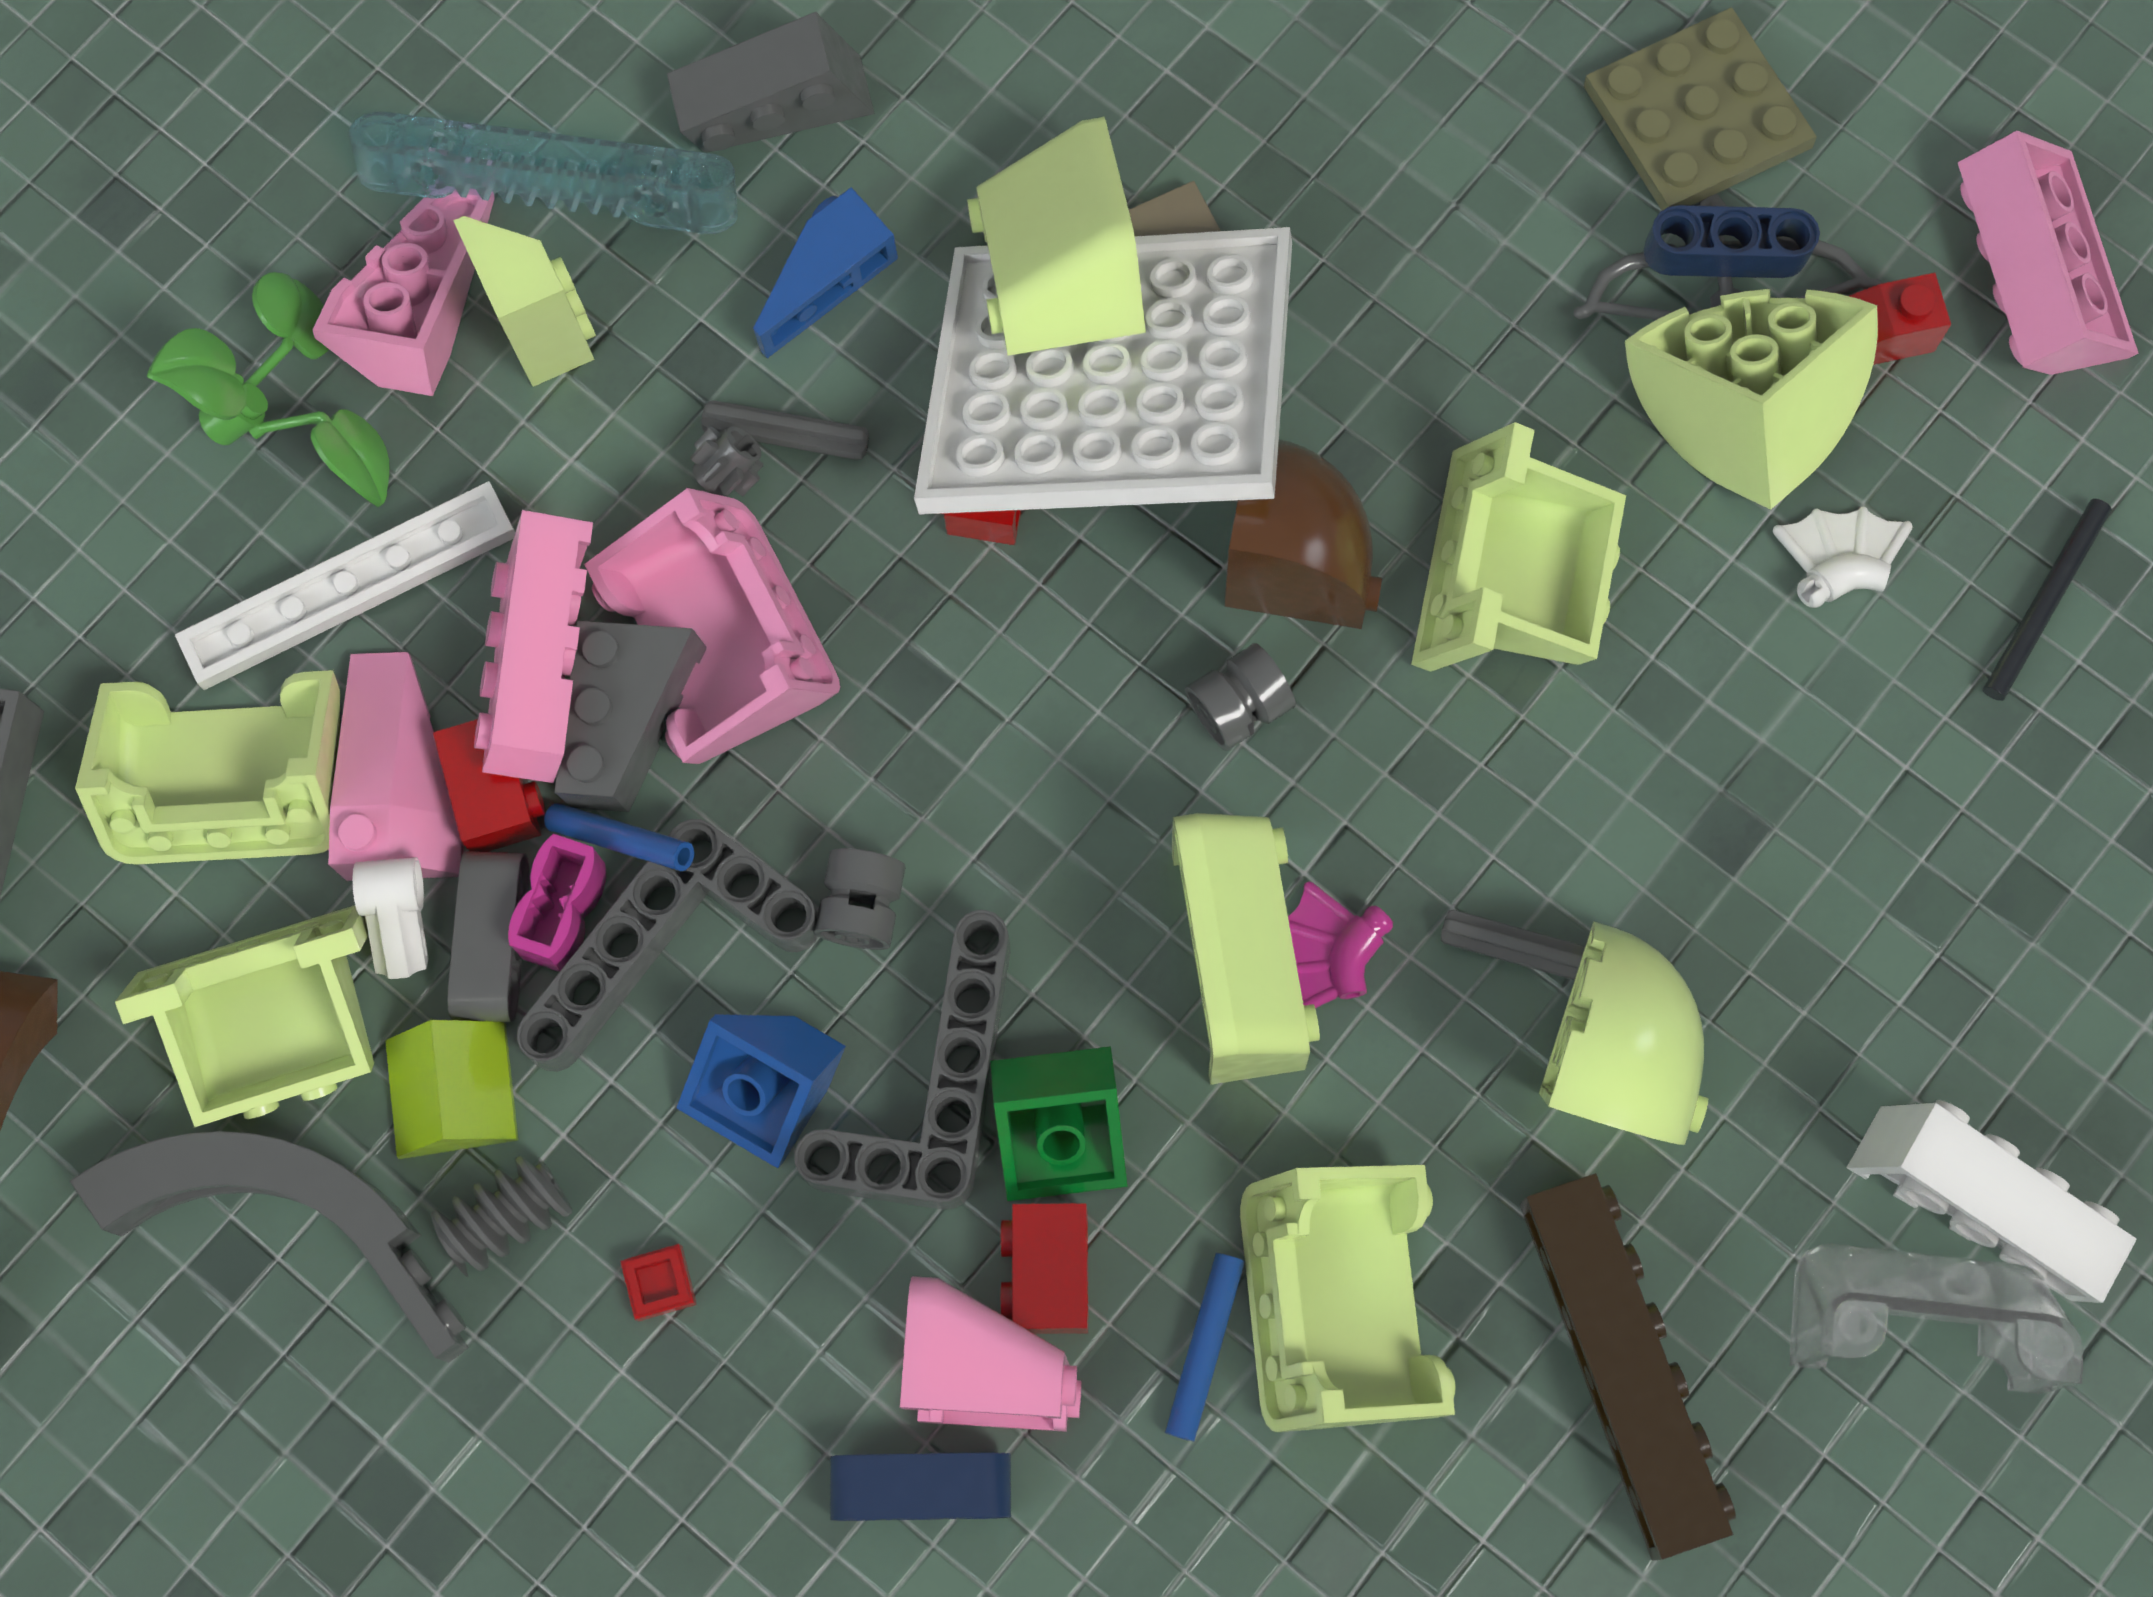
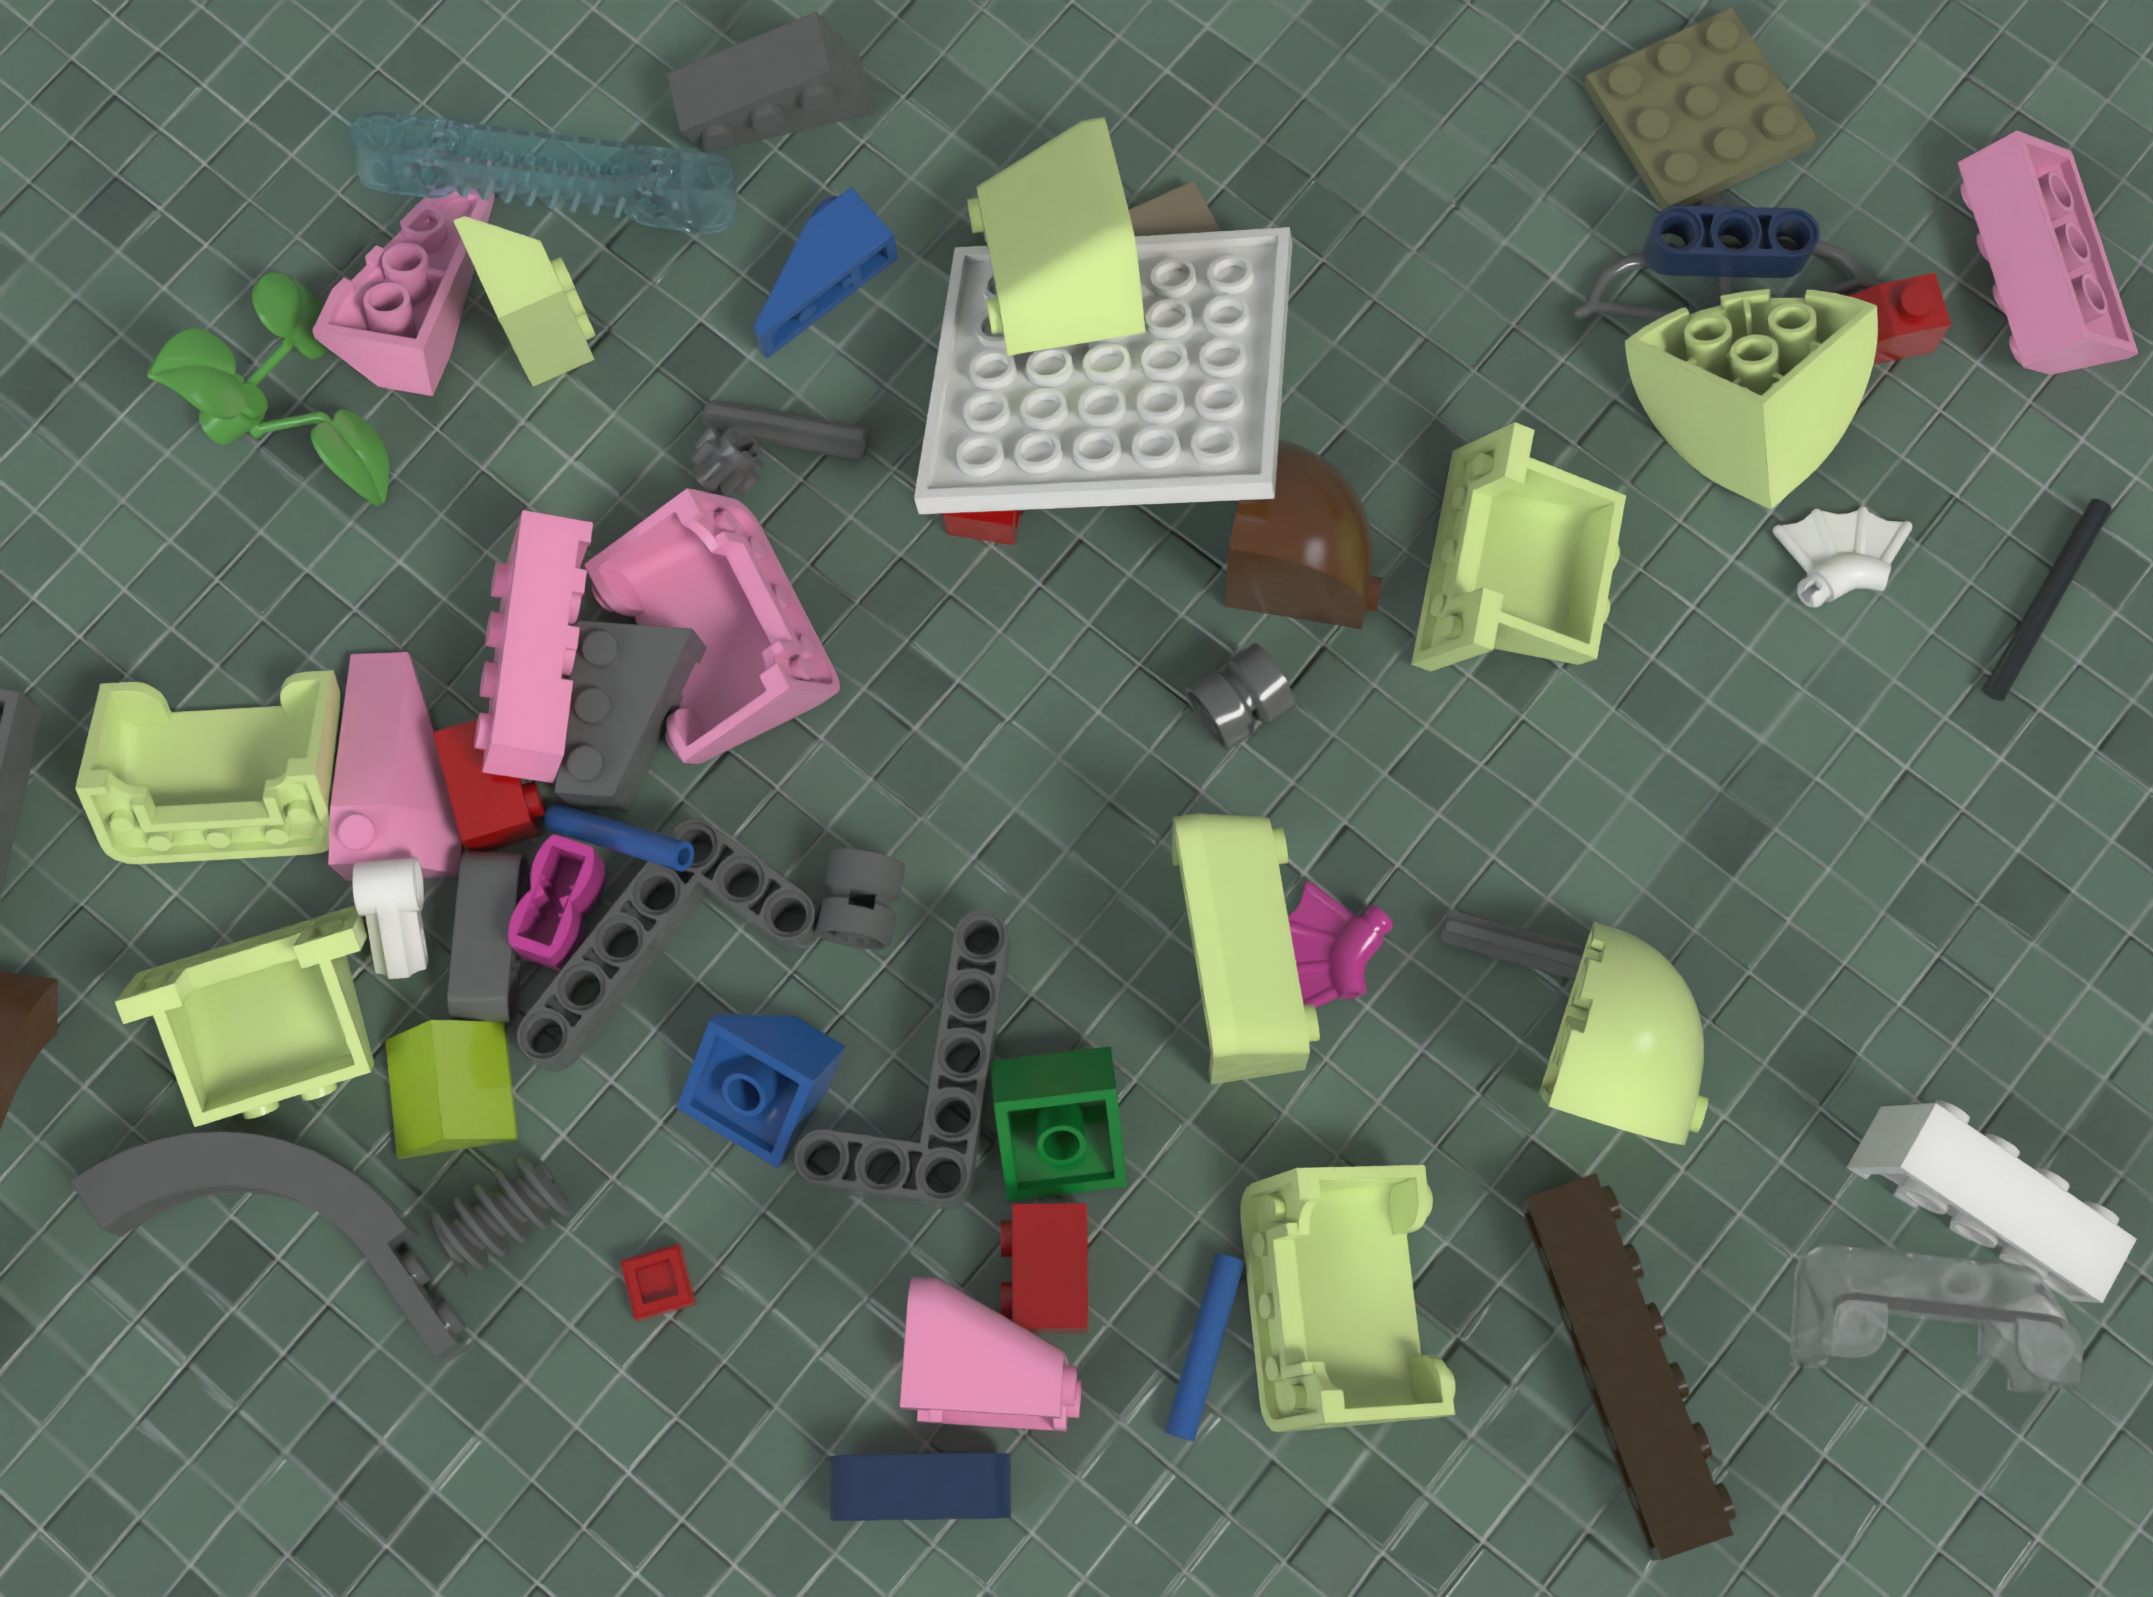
white plate [175,481,515,690] -> none

